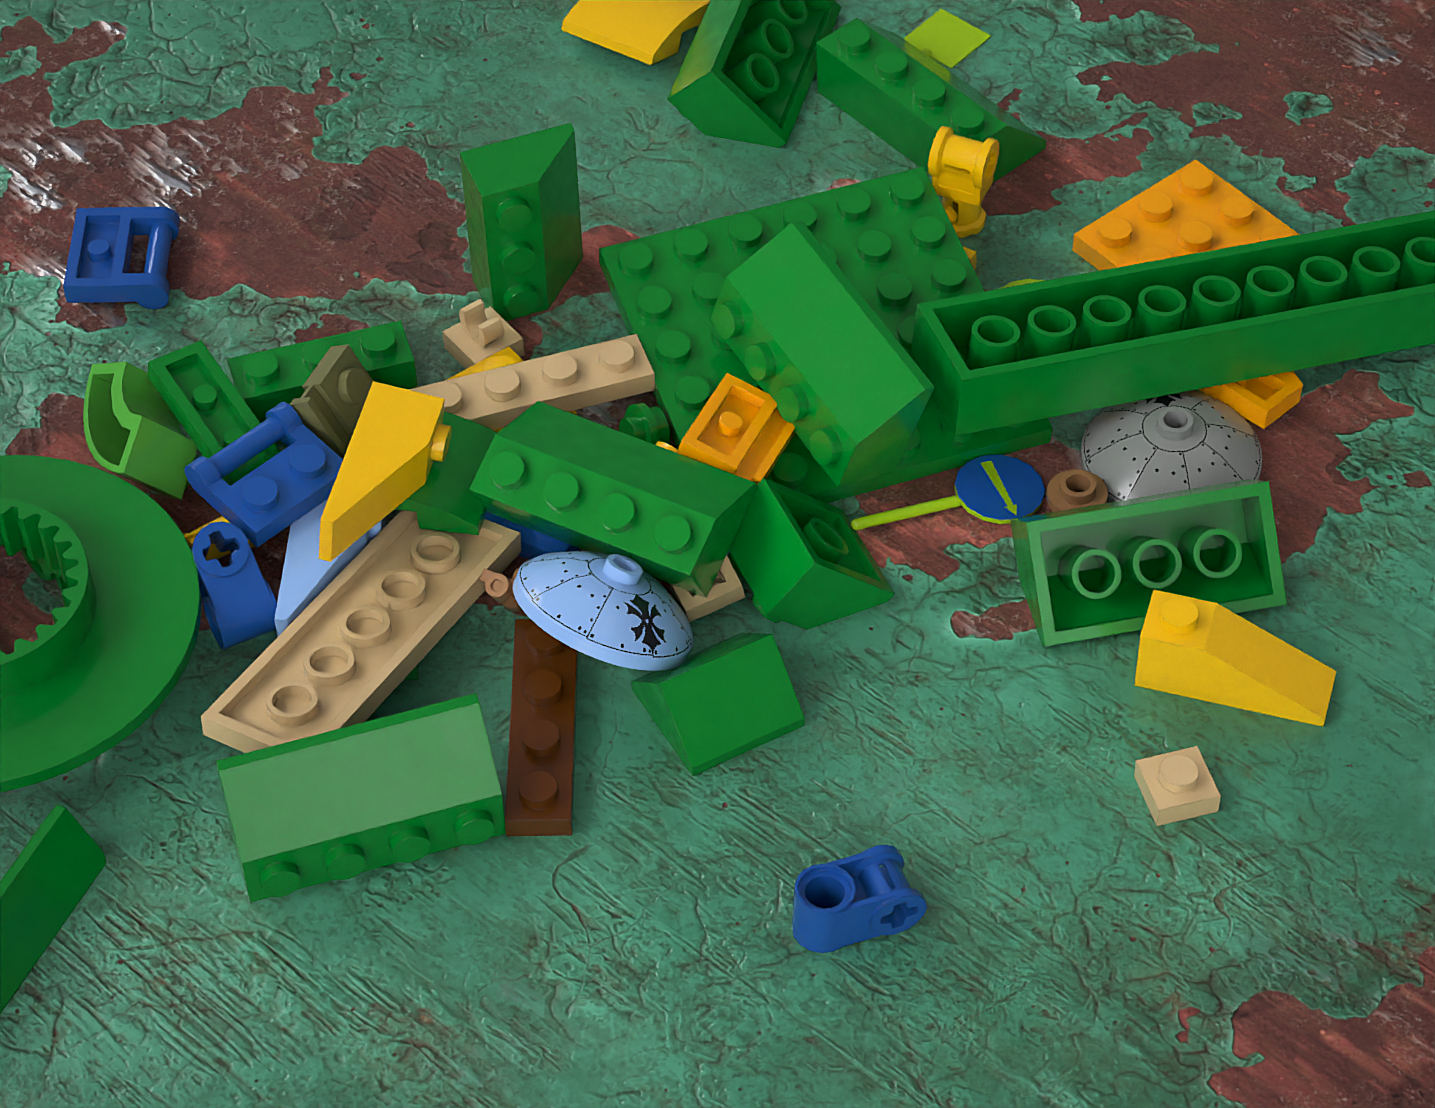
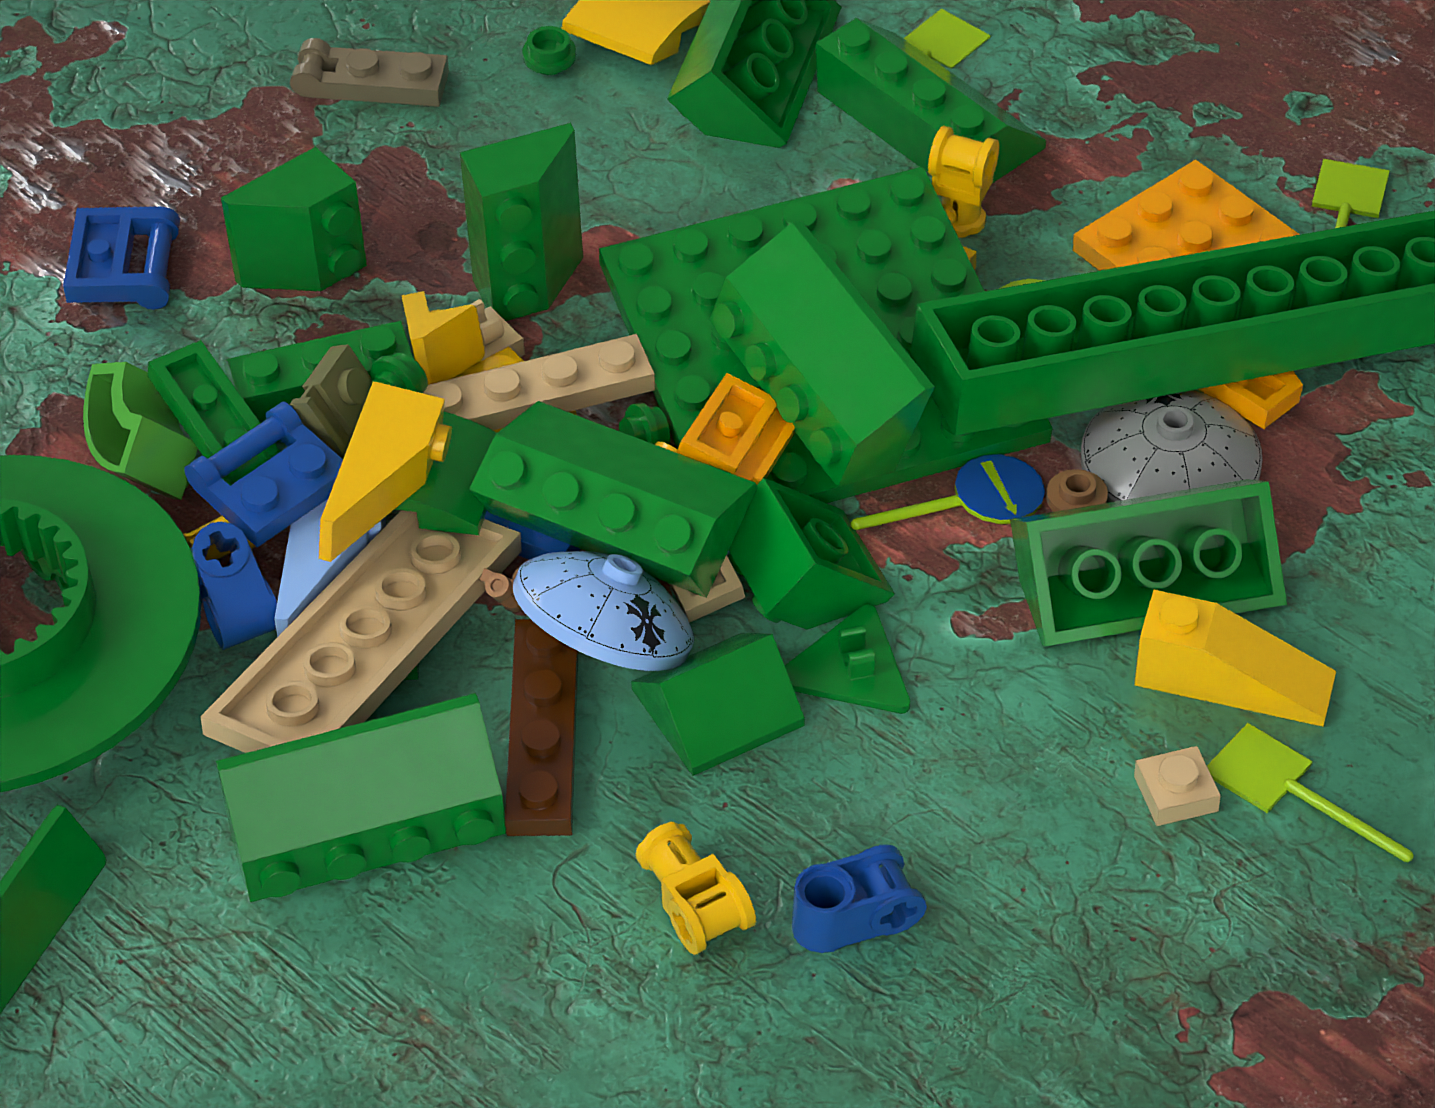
none -> green slope [221,147,367,291]
none -> dark tan plate [290,38,449,107]
none -> green plate [370,352,428,393]
none -> yellow slope [401,291,485,385]
none -> green plate [522,26,576,75]
none -> yellow connector [635,822,756,955]
none -> green piece [785,604,910,714]
none -> lime piece [1207,723,1414,862]
none -> lime piece [1311,159,1390,228]

